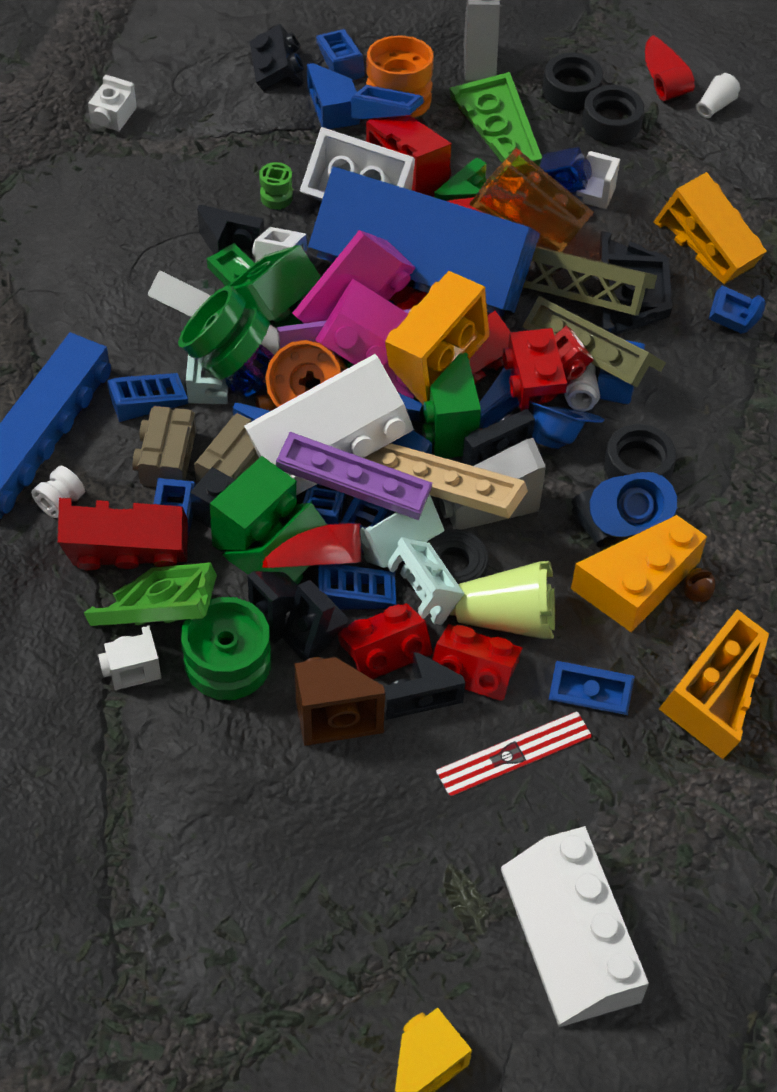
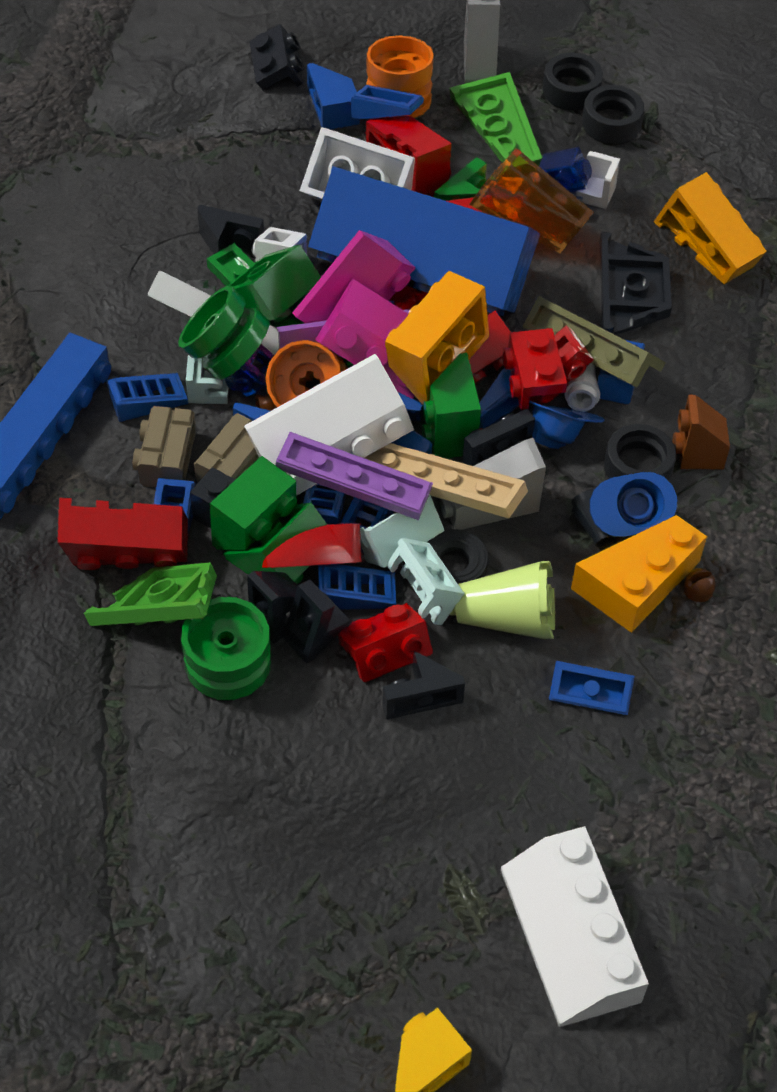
white wheel [31,466,85,518] -> none
white brick [88,74,137,131] -> none
white brick [98,626,161,690] -> none
bright green wheel [259,162,293,209] -> none
reddish brown slope [295,657,385,746] -> none
blue slope [316,29,365,80] -> none
red bracket [432,624,523,701] -> none
sticker [436,712,592,796] -> none
olive fence [523,246,657,316] -> none
red piece [645,35,695,101] -> none
light orange wedge [659,609,769,759] -> none
white cone [696,73,740,118] -> none
blue plate [709,285,765,334] -> none
none -> dark orange slope [672,395,730,469]

